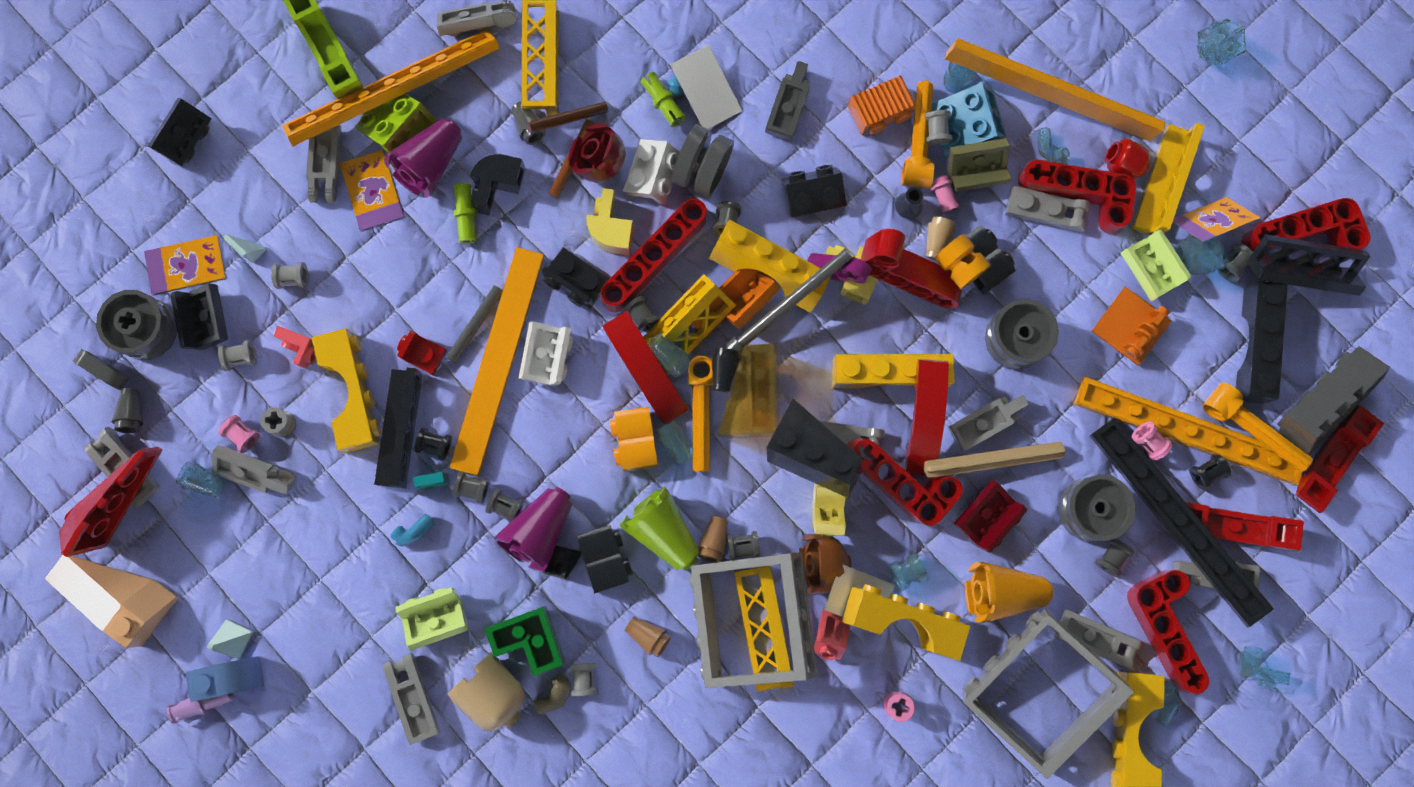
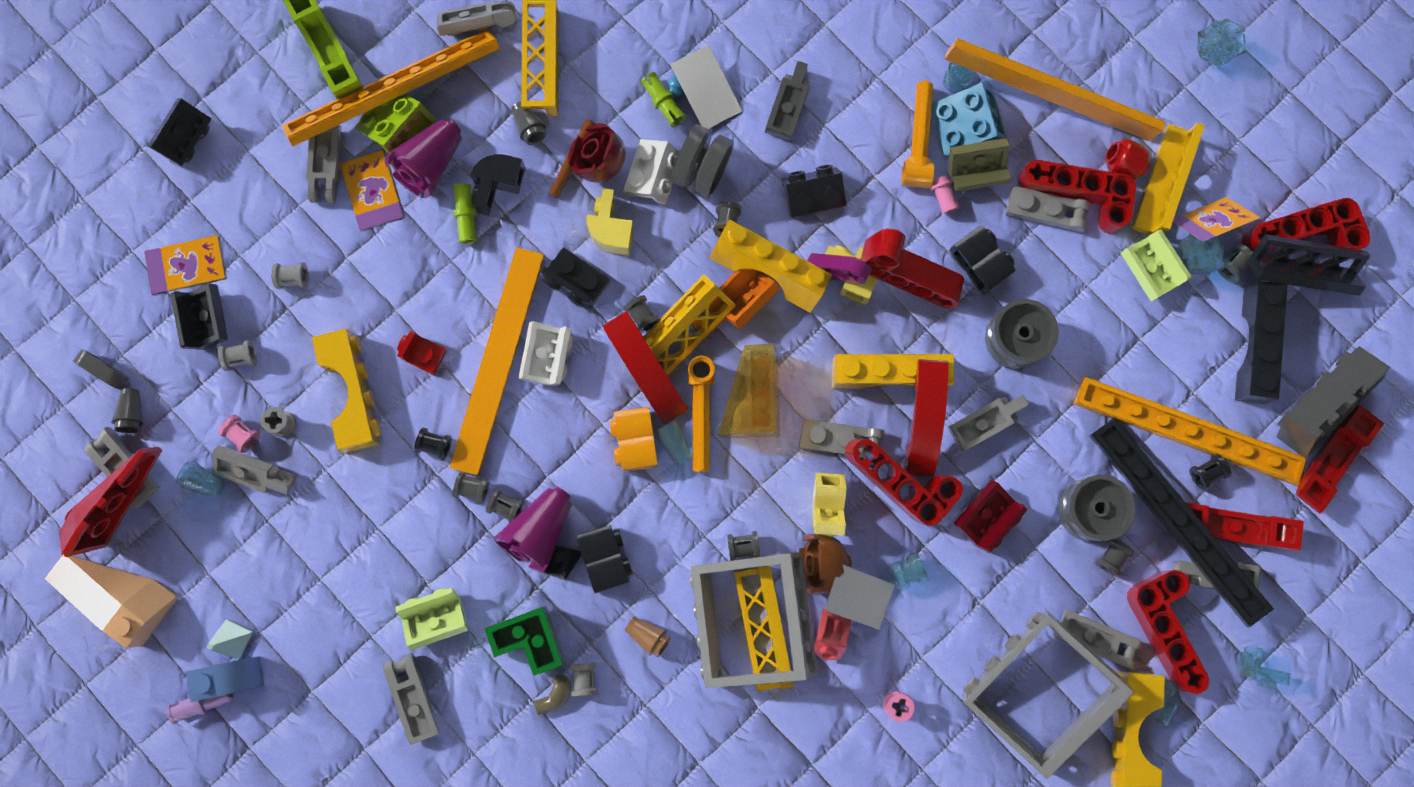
dark grey wheel [96,290,177,360] -> none
light aqua slope [223,234,267,263] -> none
coral bracket [273,326,316,369] -> none
black fence [374,367,423,489] -> none
dark azure arm [391,513,435,547] -> none
teal tile [413,472,450,491] -> none
dark grey bar [446,285,503,363] -> none
tan cylinder [447,652,525,732] -> none
reddish brown bar [526,101,608,134] -> none
red beam [600,198,707,312] -> none
lime cone [620,486,699,571] -> none
clear light blue cone [648,334,690,377] -> none
medium nougat cone [697,516,729,563] -> none
black cone [711,348,740,392] -> none
dark grey bar [726,249,853,356] -> none
black wedge [766,398,863,498] -> none
yellow arch [841,584,970,661] -> none
orange brick [848,75,916,135] -> none
black cone [895,187,923,219] -> none
tan axle [924,441,1066,478] -> none
light grey bush [925,110,952,145] -> none
tan cone [925,216,956,260] -> none
light orange wheel [934,233,991,289] -> none
light orange cone [965,562,1054,623] -> none
clear light blue arm [1036,128,1070,164] -> none
orange hinge [1091,287,1172,366] -> none
bright pink bush [1132,421,1172,461] -> none
light orange axle [1202,382,1313,472] -> none

